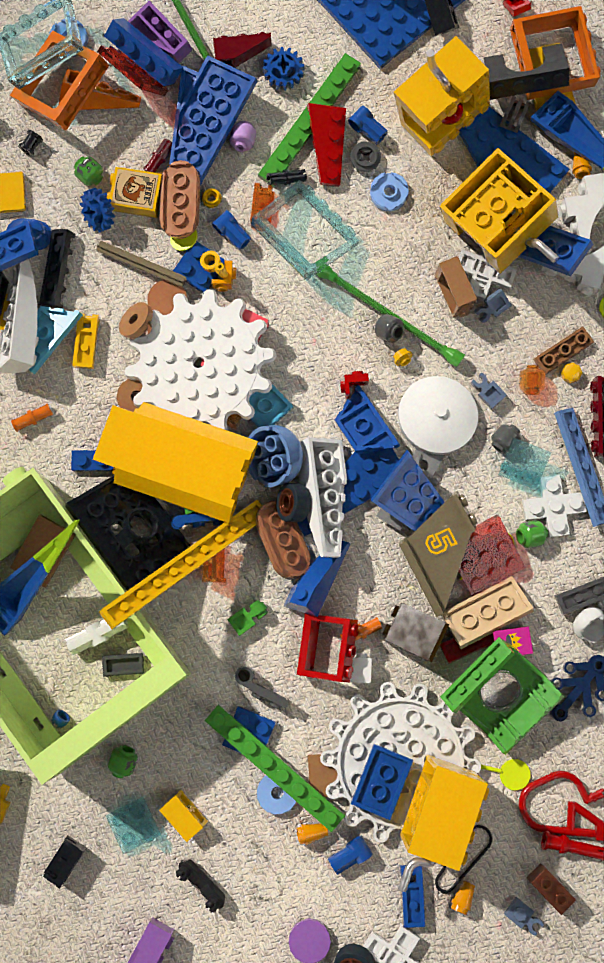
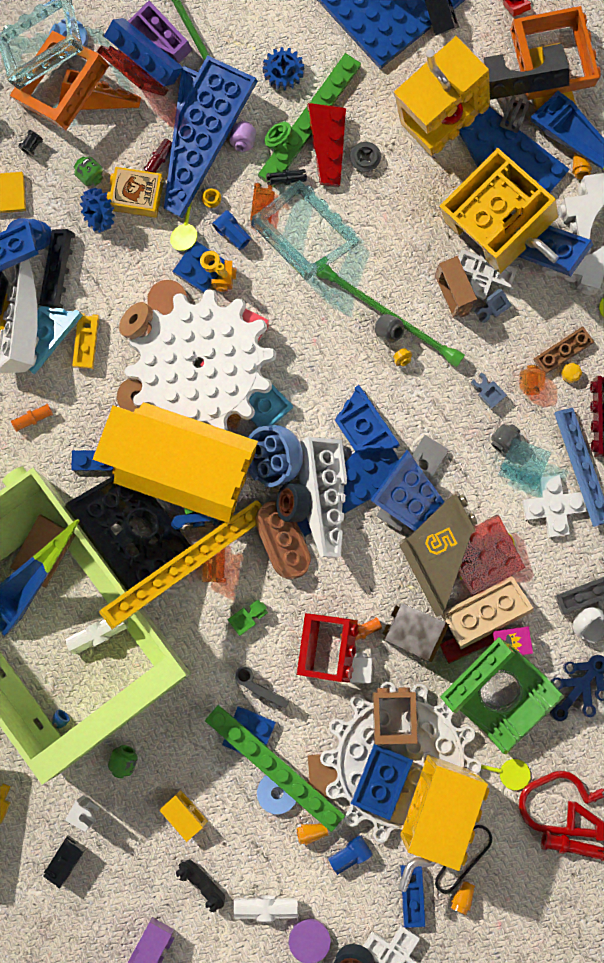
dark tan axle [96,241,187,287] -> none
dark grey tile [102,653,144,677] -> none
clear light blue hinge [105,797,161,854] -> none
nougat tile [160,160,200,239] -> none
dark red slope [213,32,272,68] -> none
blue wedge [284,541,350,617] -> none
red bracket [340,371,369,398] -> none
blue piece [348,106,388,145] -> none
light blue tile [370,172,409,212] -> none
white dish [398,376,478,455] -> none
sand blue plate [504,897,544,936] -> none
bright green head [516,520,548,548] -> none
copper brick [526,863,576,915] -> none
none -> white hinge [65,795,99,832]
none -> white piece [234,895,298,922]
none -> bright green gear [264,122,293,150]
none -> medium nougat window [372,687,417,744]

